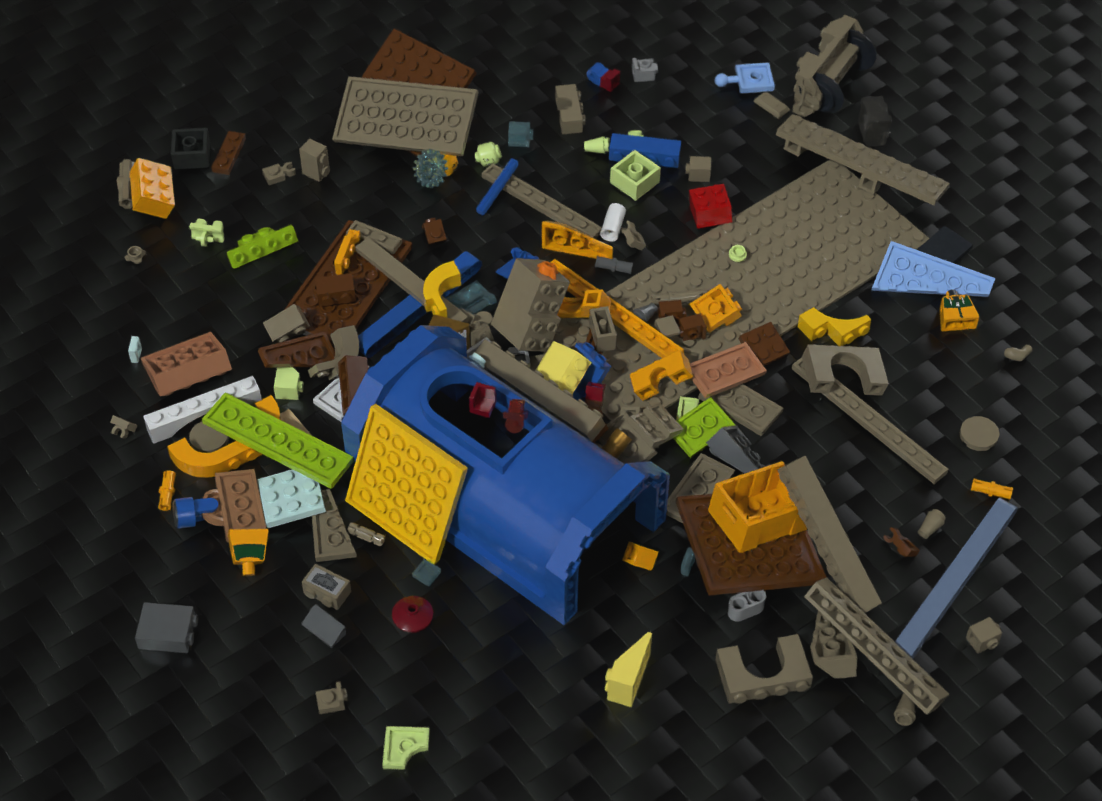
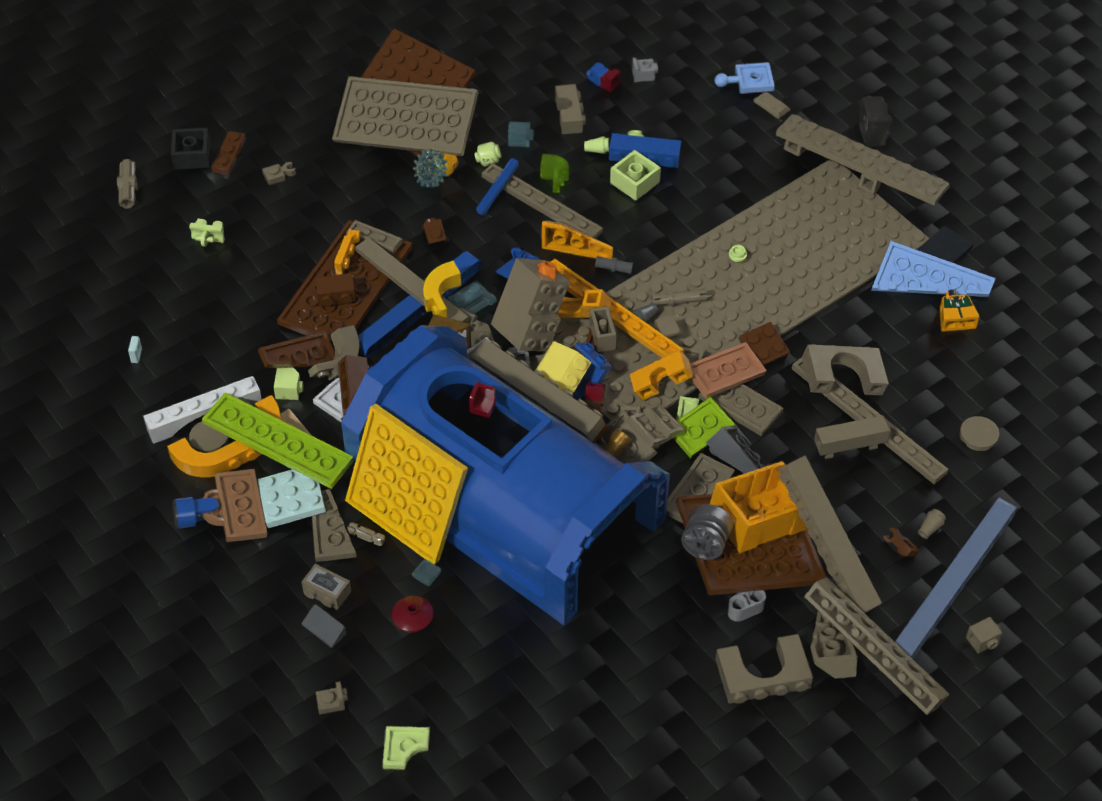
dark tan tile [110,415,138,439] -> none
dark tan plate [125,246,146,264] -> none
light orange brick [130,158,175,219] -> none
dark grey brick [135,603,198,653] -> none
nougat slope [140,332,232,396] -> none
light orange pin [158,470,176,511] -> none
lime bracket [227,225,298,269] -> none
light orange torso [228,529,268,576] -> none
dark tan brick [263,304,311,343] -> none
dark tan brick [299,139,330,182] -> none
light aqua plate [468,353,486,369] -> none
dark tan tile [475,311,492,328] -> none
clear red hips [503,399,529,433] -> none
white pin [600,203,626,242] -> none
light yellow slope [605,632,652,707] -> none
dark tan plate [620,221,646,250] -> none
light orange panel [622,541,658,571] -> none
reddish brown brick [658,300,686,324] -> none
reddish brown brick [678,313,707,341] -> none
clear light blue tile [681,547,695,576] -> none
dark tan brick [686,156,711,182] -> none
red brick [689,184,732,228] -> none
light orange plate [690,284,742,333] -> none
dark tan piece [792,15,877,117] -> none
yellow arch [798,307,871,346] -> none
dark tan cone [894,693,915,726] -> none
light orange pin [971,478,1013,500] -> none
dark tan arm [1004,344,1033,361] -> none
none -> clear neon green brick [541,154,569,193]
none -> flat silver wheel [681,504,733,560]
none -> dark tan brick [814,415,891,459]

